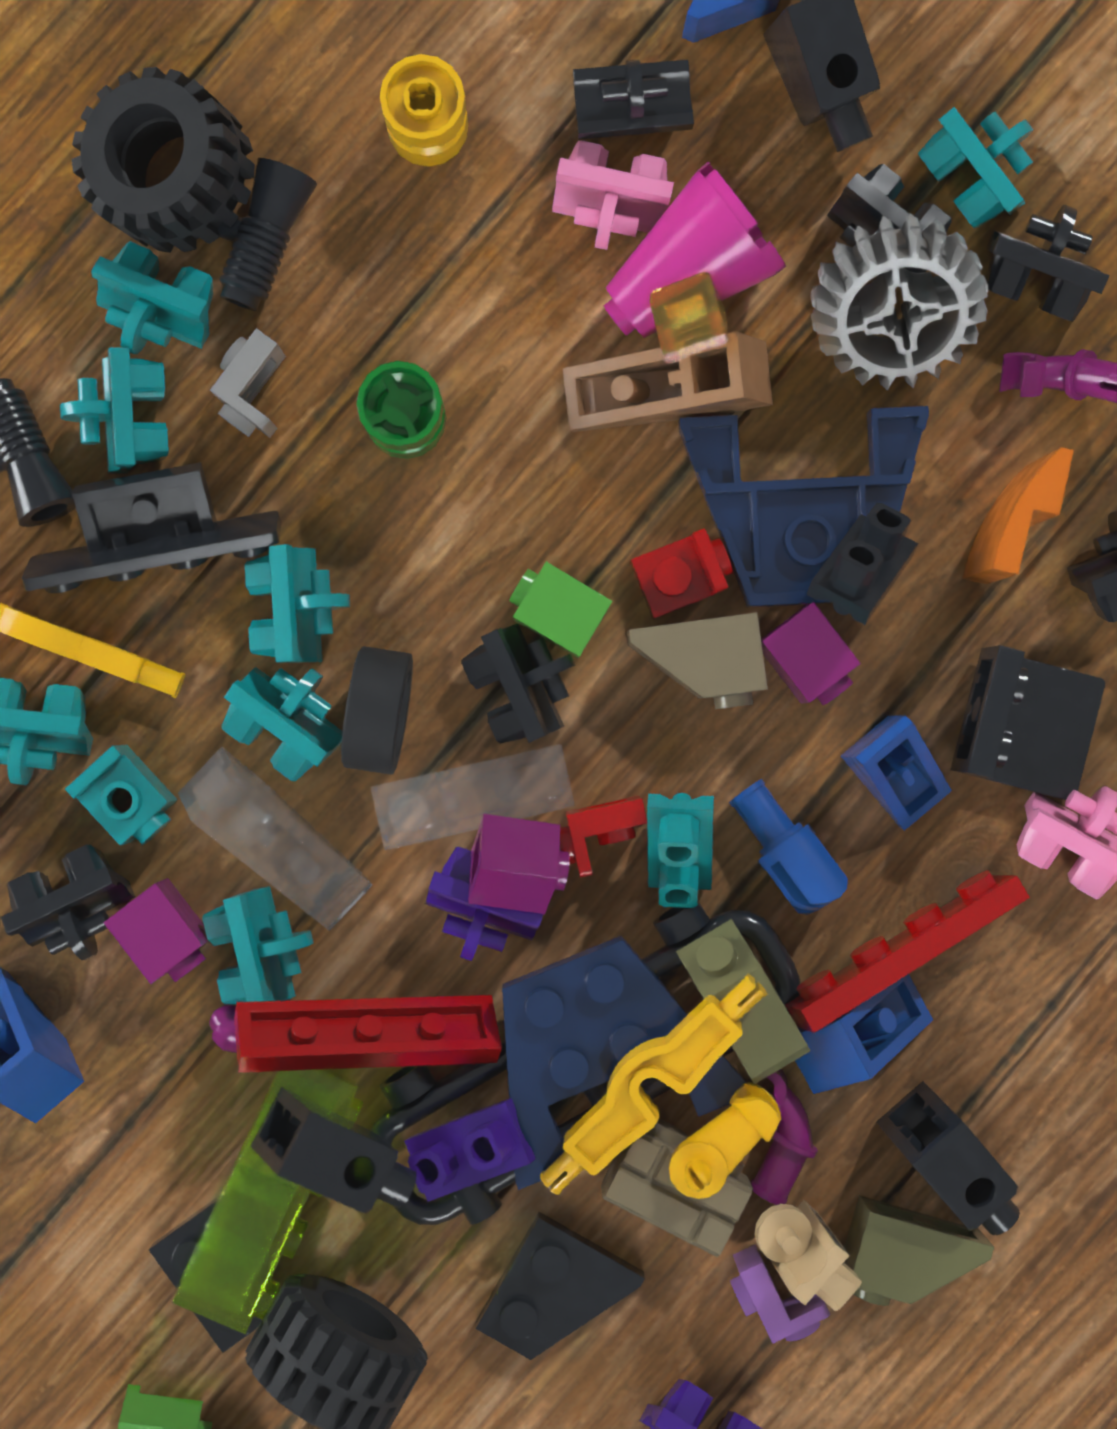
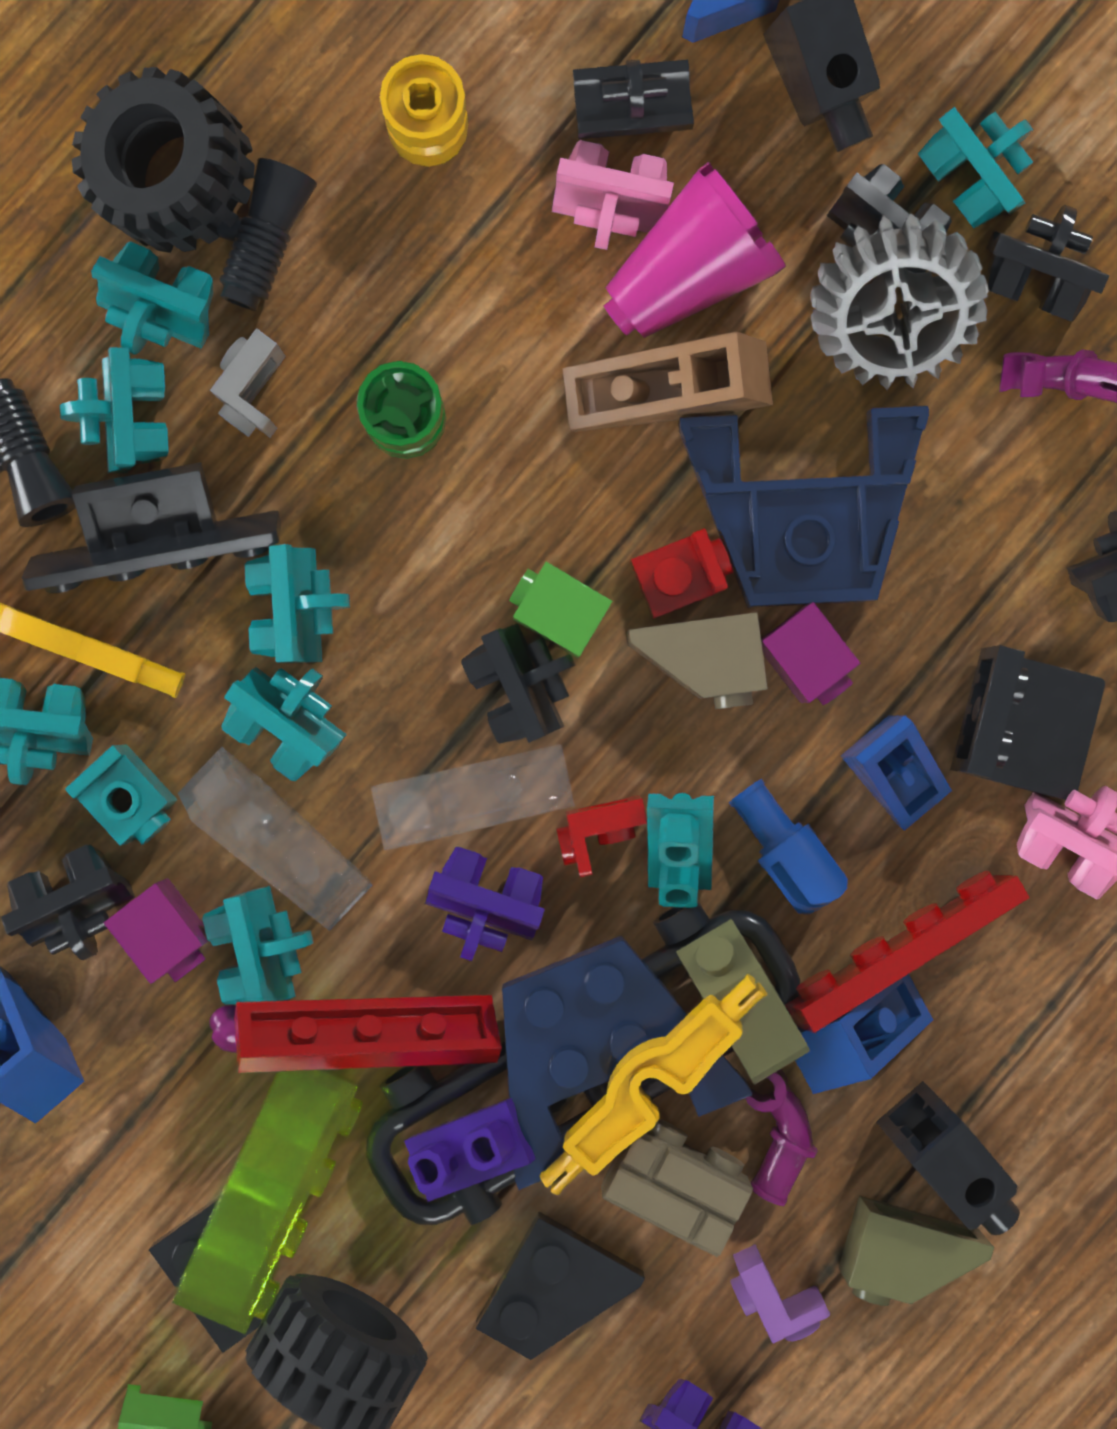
black torso [250,1086,416,1214] -> none
black tyre [341,646,413,775] -> none
magenta brick [468,813,569,914] -> none
clear yellow slope [650,272,729,364] -> none
yellow piece [669,1082,781,1199] -> none
tan hips [754,1200,862,1311] -> none
black hips [807,503,918,625] -> none
orange slope [962,447,1074,584] -> none

